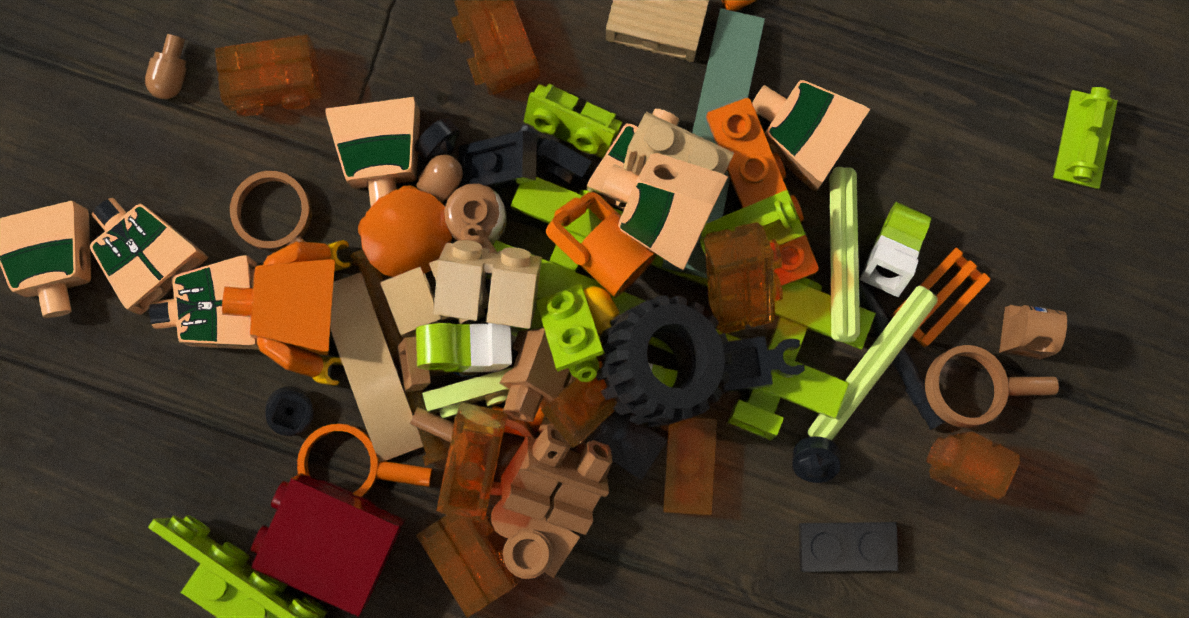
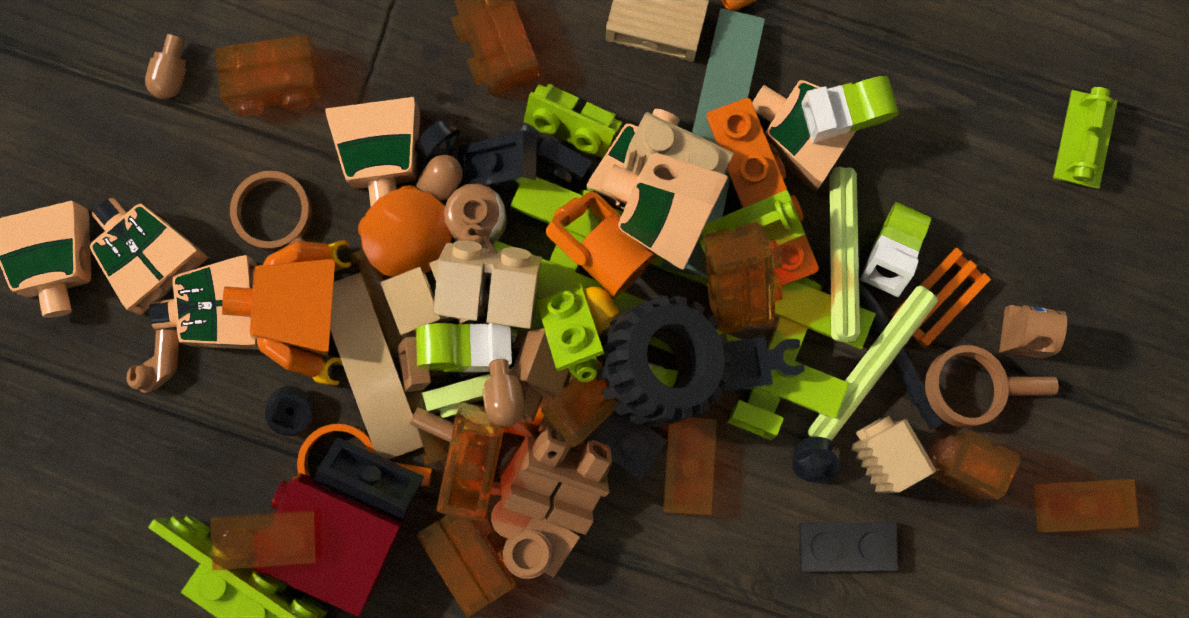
none -> medium nougat arm [126,330,179,393]
none -> clear orange plate [210,510,315,570]
none -> black plate [314,437,424,521]
none -> medium nougat cylinder [483,359,525,427]
none -> leg [801,76,899,143]
none -> tan brick [851,416,937,493]
none -> clear orange plate [1033,479,1139,532]

